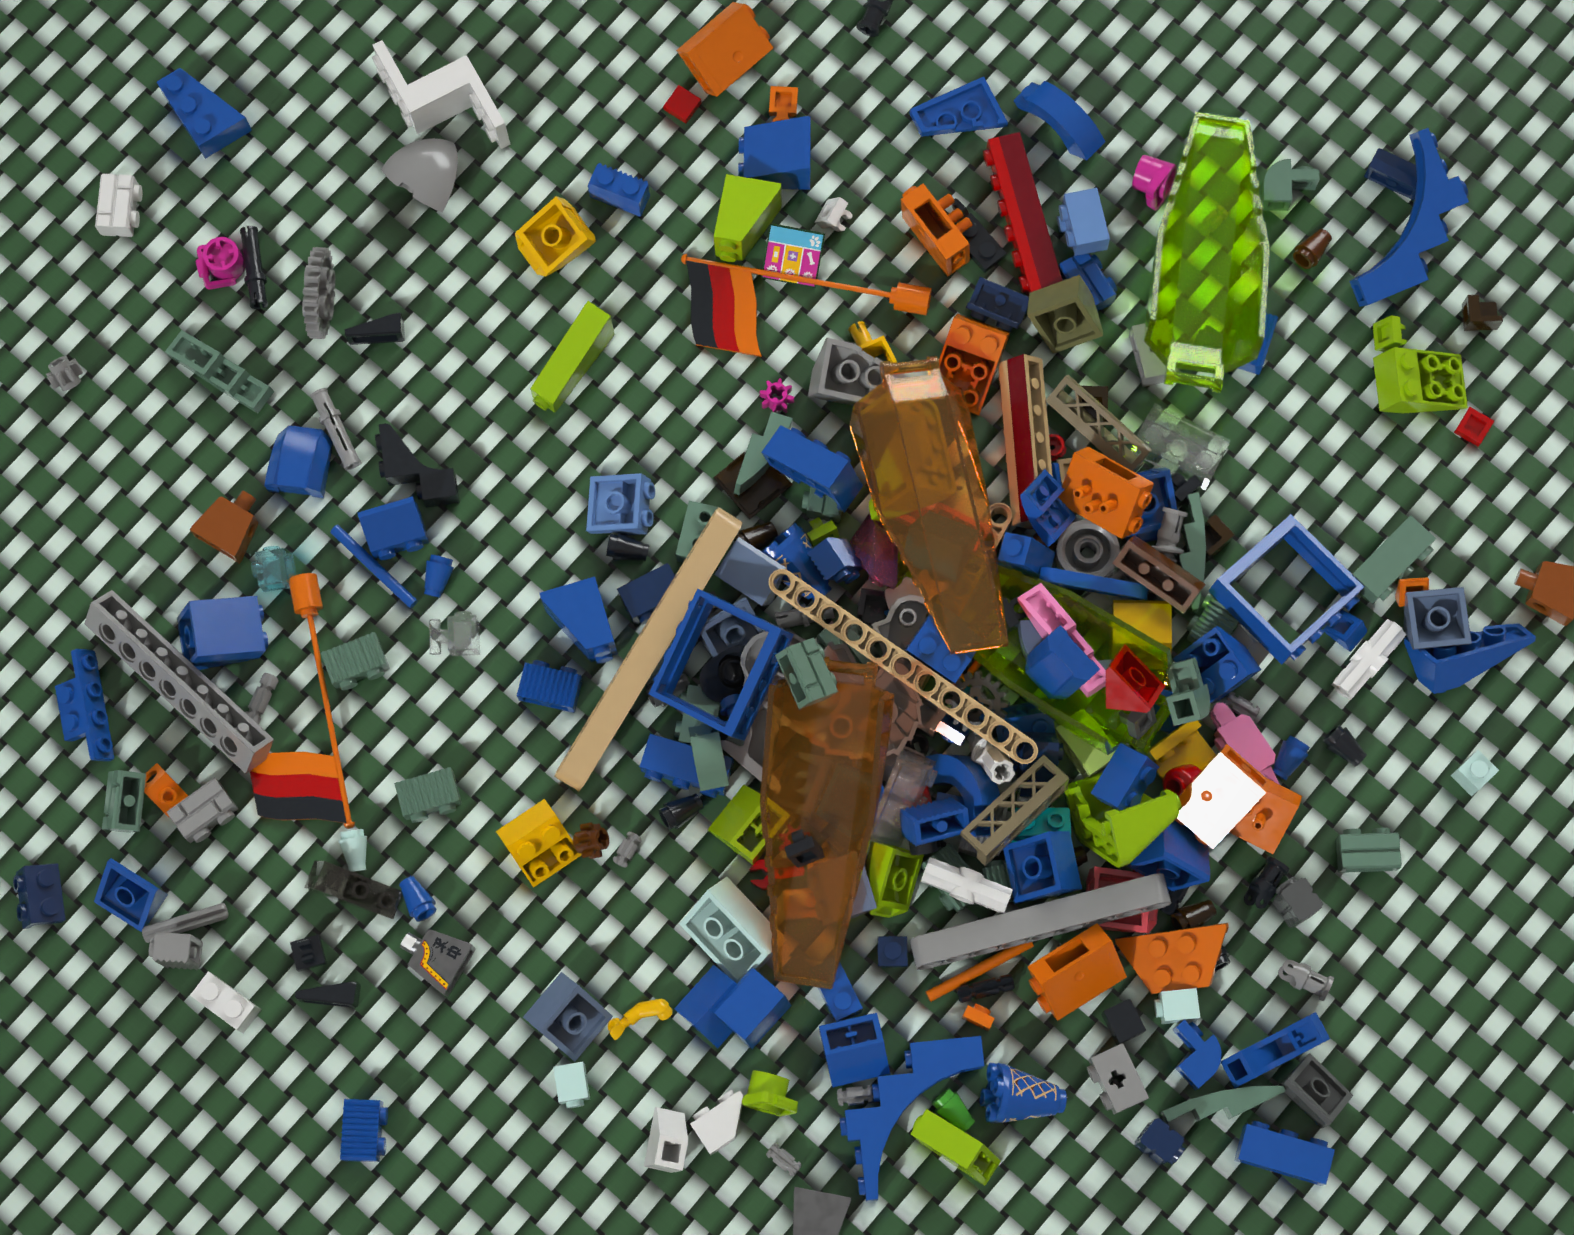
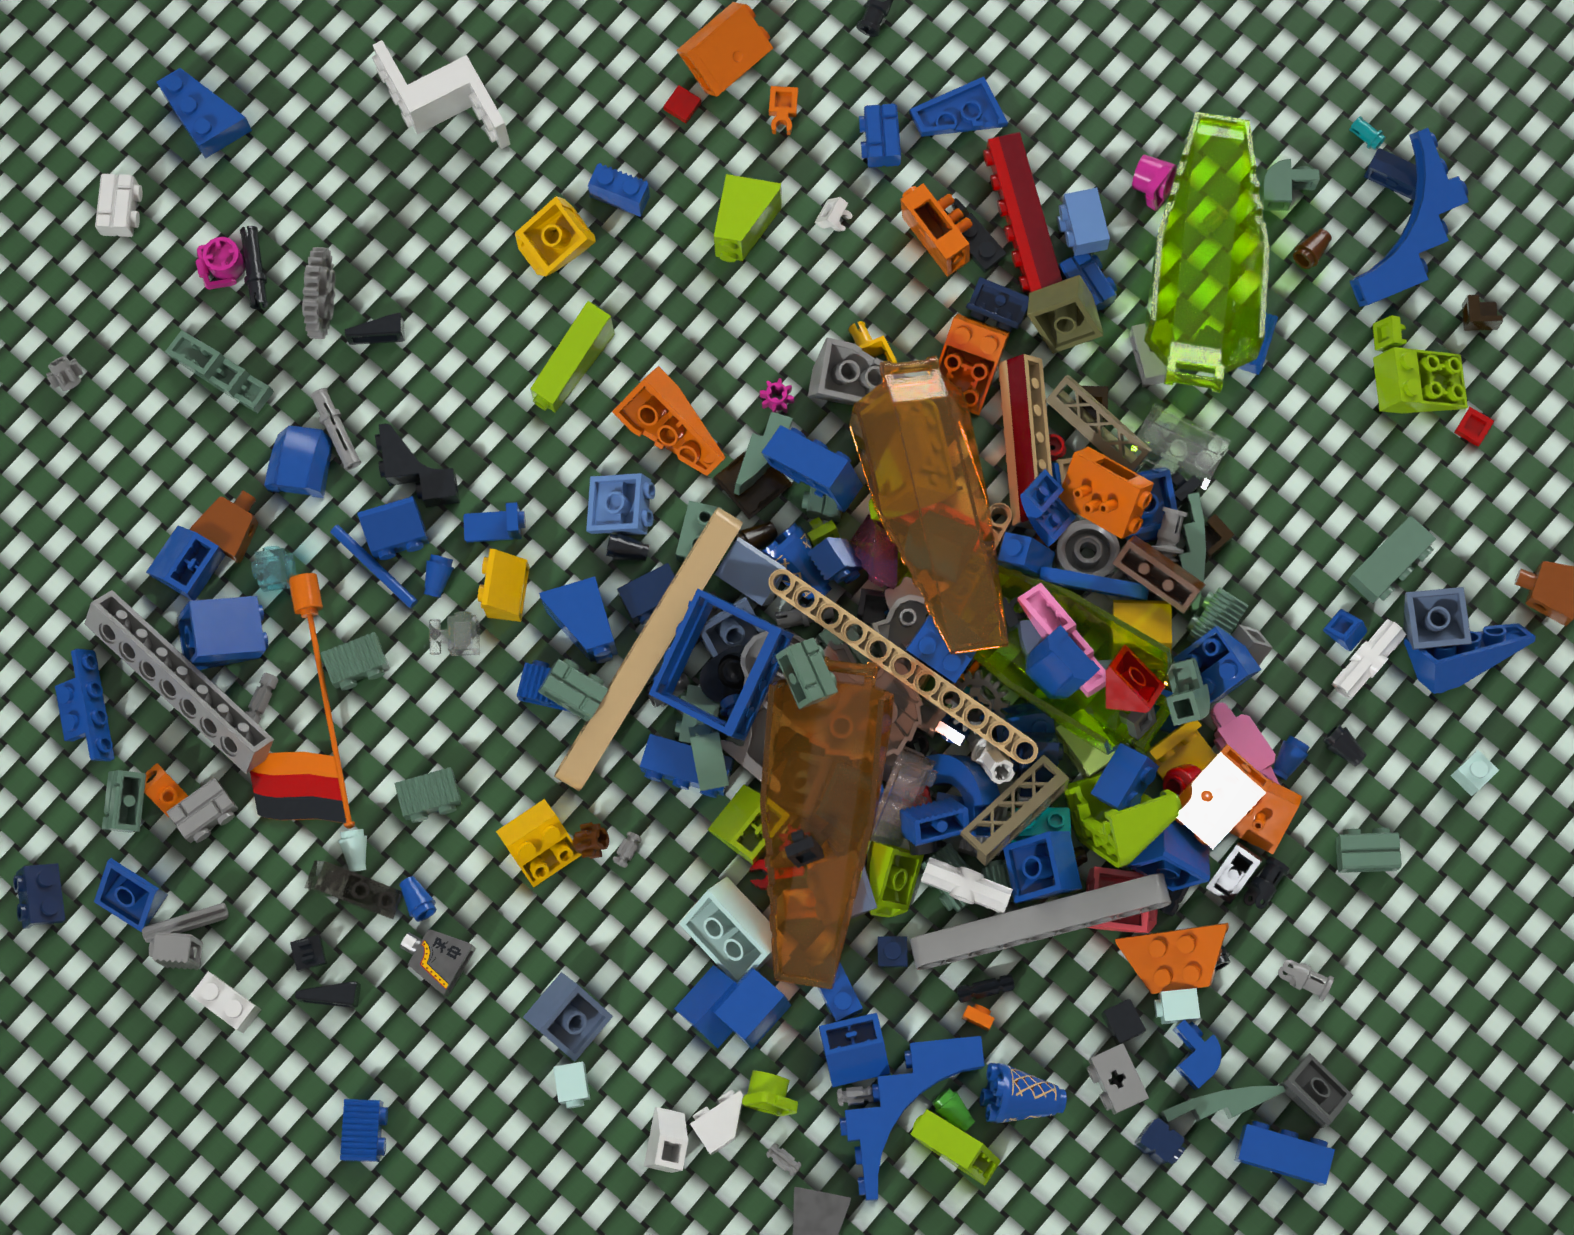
light grey brick [381,138,458,213] -> none
yellow arm [608,999,673,1040] -> none
black cone [658,793,704,830] -> none
flag [681,254,932,357] -> none
blue slope [738,116,811,190] -> none
piece [761,223,825,288] -> none
orange bar [925,942,1034,1002] -> none
blue arch [1013,81,1105,160] -> none
orange piece [1027,923,1127,1021] -> none
dark brown cone [1171,899,1217,930] -> none
blue window [1208,514,1365,665] -> none
blue arch [1221,1012,1330,1088] -> none
light grey piece [1224,692,1260,721] -> none
dark grey brick [1272,876,1323,928] -> none
orange slope [1395,578,1429,607] -> none
none -> blue slope [146,526,226,601]
none -> blue bracket [463,502,526,542]
none -> yellow slope [478,549,530,622]
none -> sand green brick [538,659,608,721]
none -> orange wedge [612,366,726,476]
none -> blue brick [859,104,901,168]
none -> slope [1206,842,1263,904]
none -> teal pin [1349,116,1386,150]

